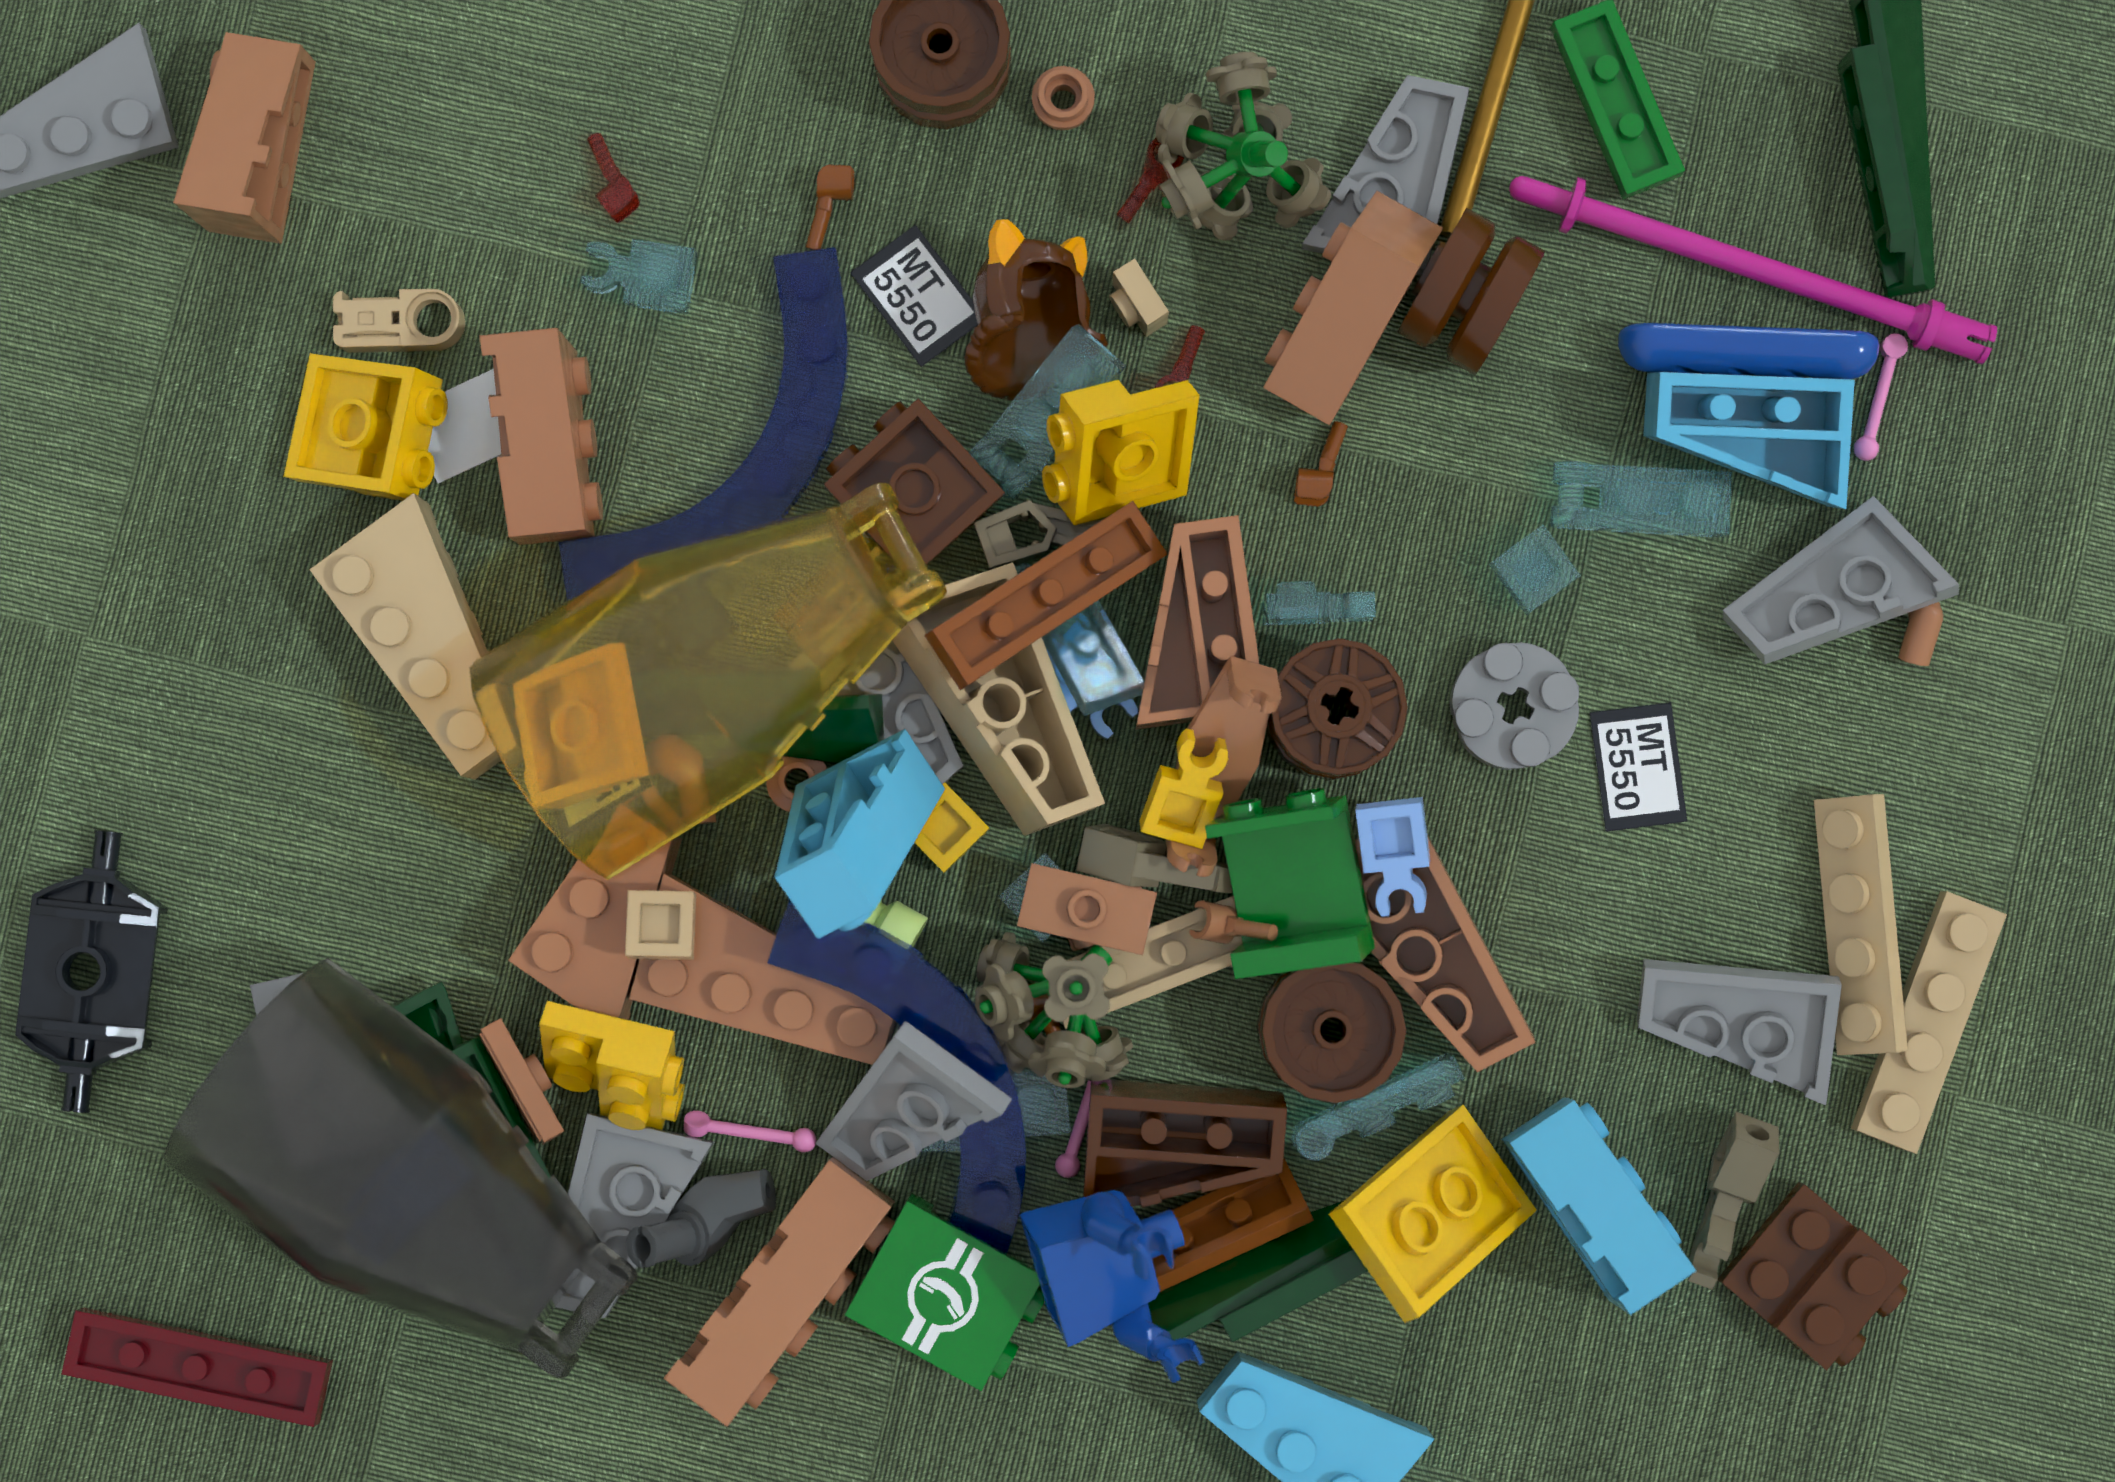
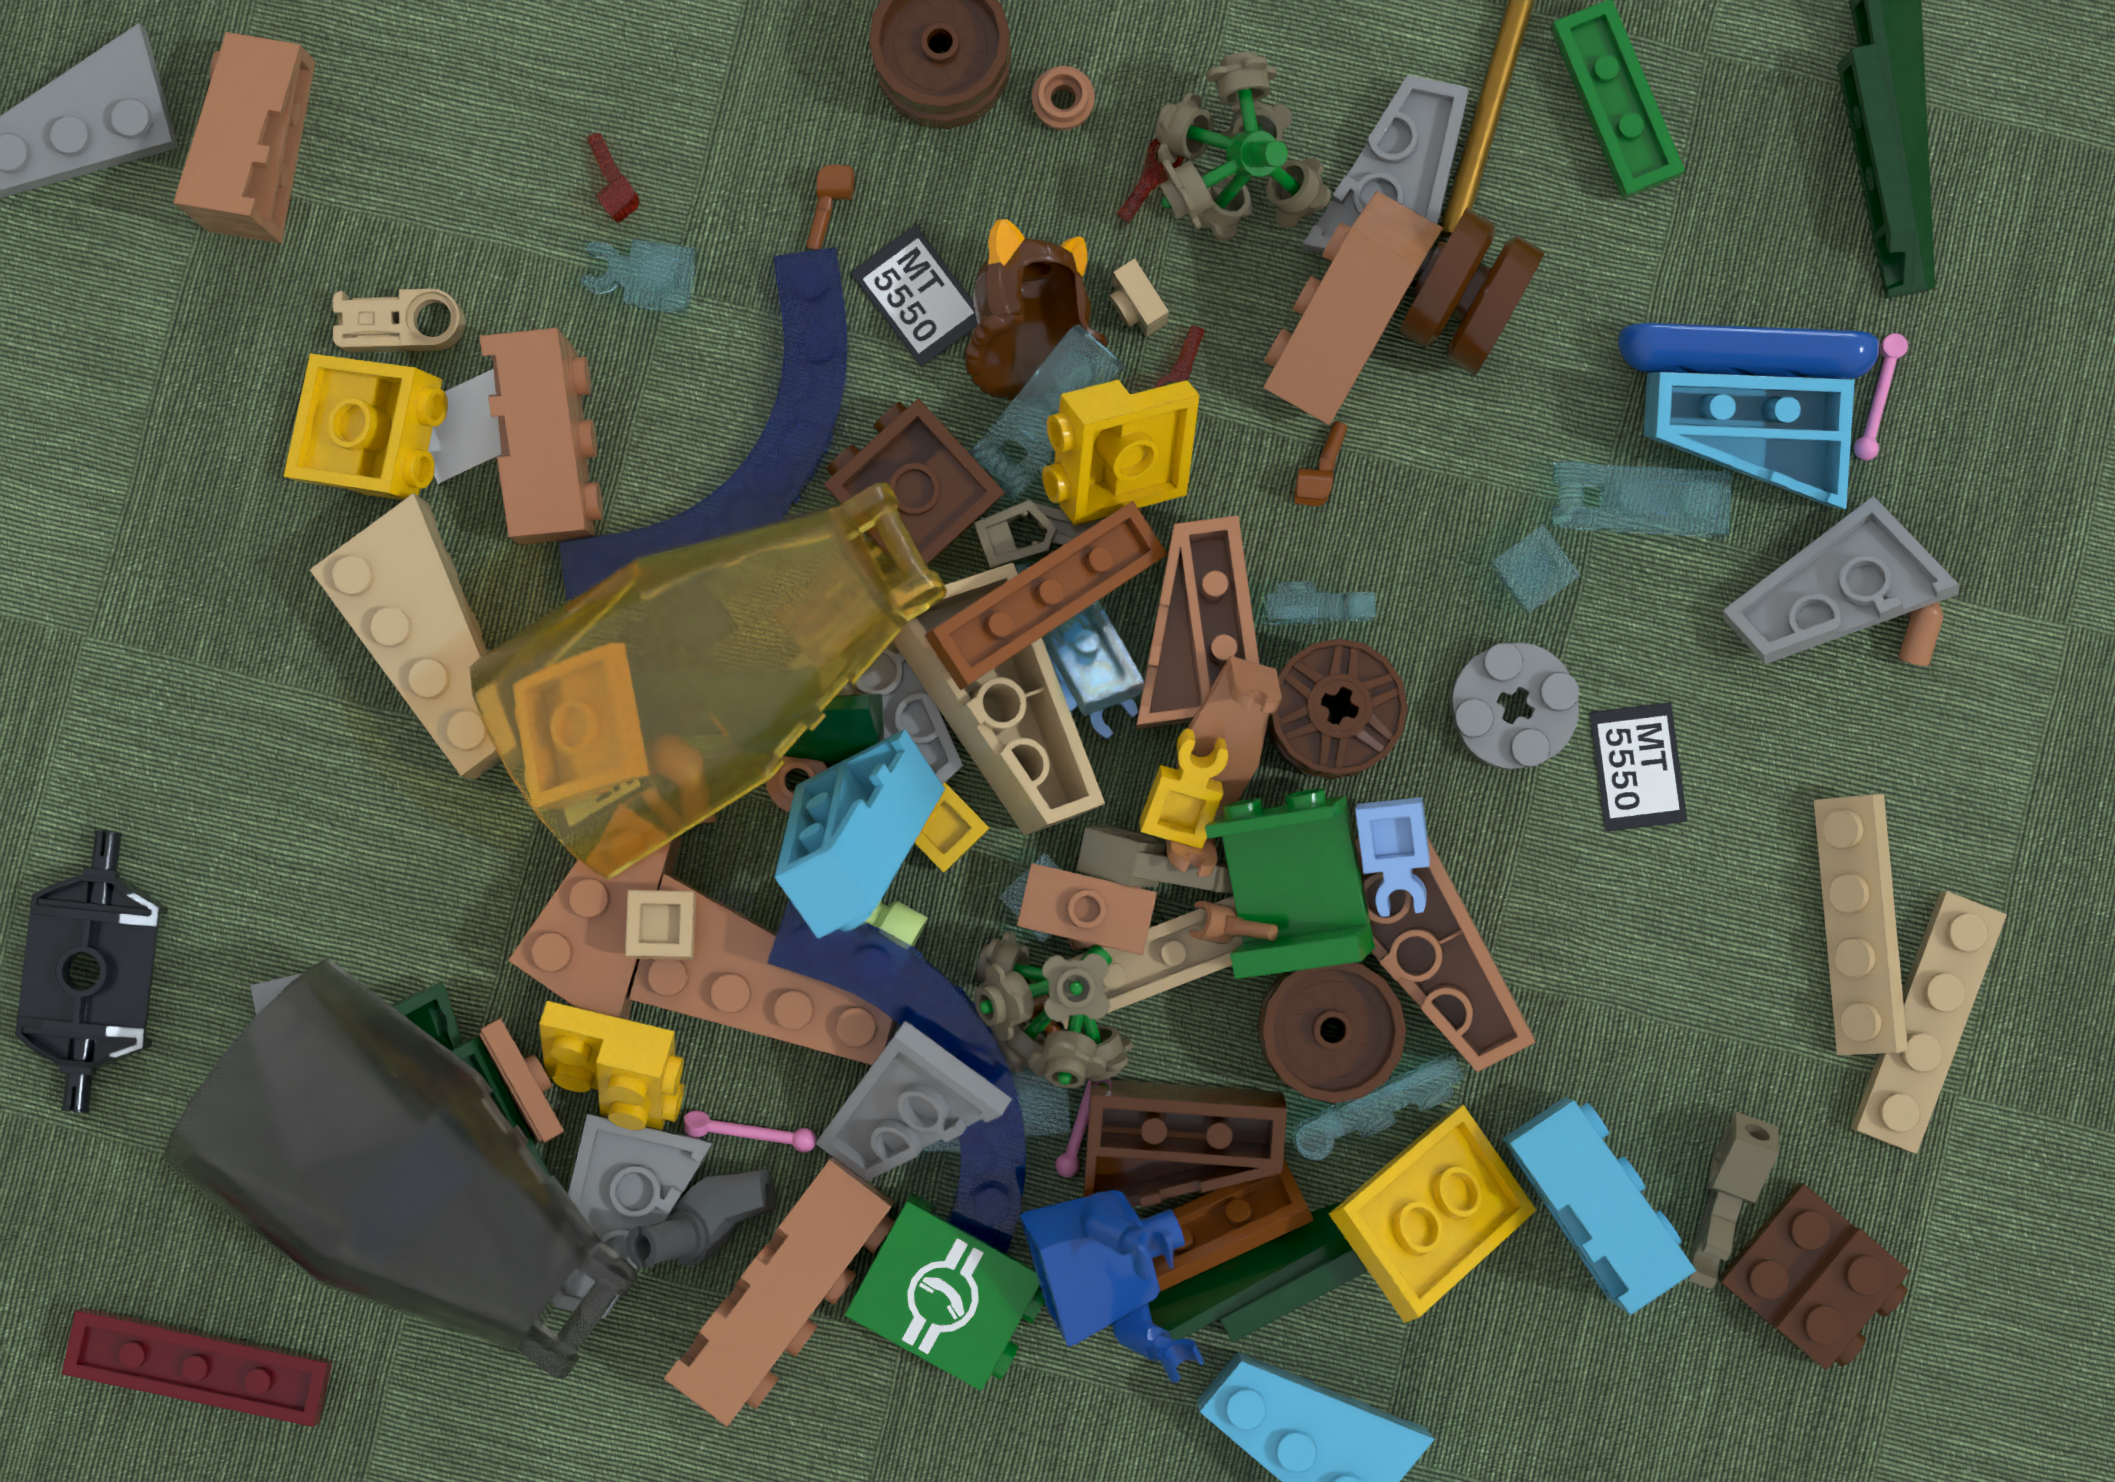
dark pink bar [1509,176,1997,365] -> none
light grey wing [1637,959,1842,1105] -> none

